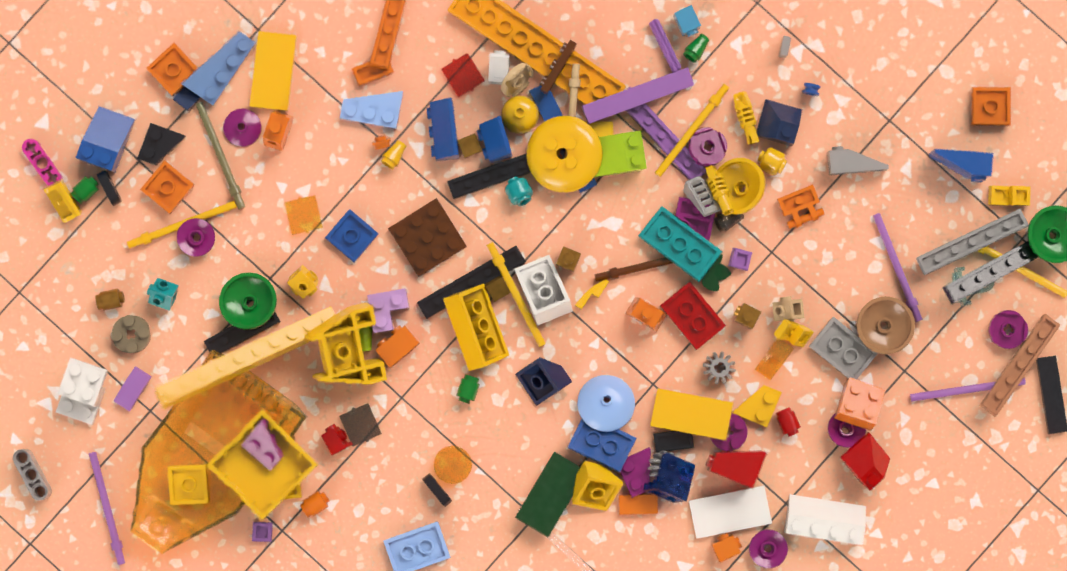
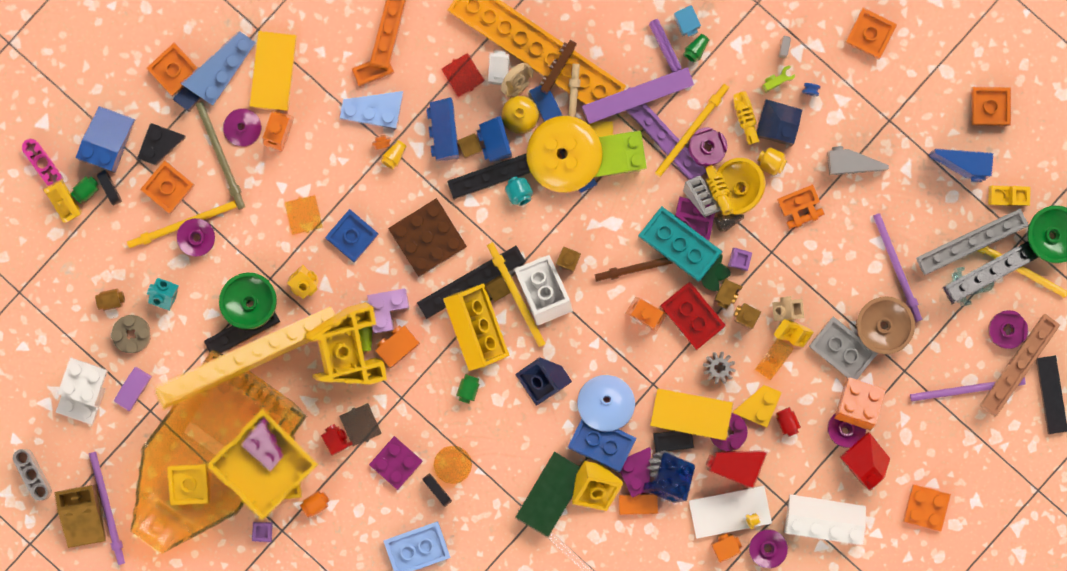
yellow slope [575,280,609,310] -> none
none -> pearl gold slope [54,484,106,548]
none -> magenta plate [369,436,423,490]
none -> pearl gold brick [714,278,742,310]
none -> yellow piece [745,513,760,529]
none -> lime plate [762,66,795,93]
none -> orange plate [845,8,897,59]
none -> orange plate [903,484,951,531]

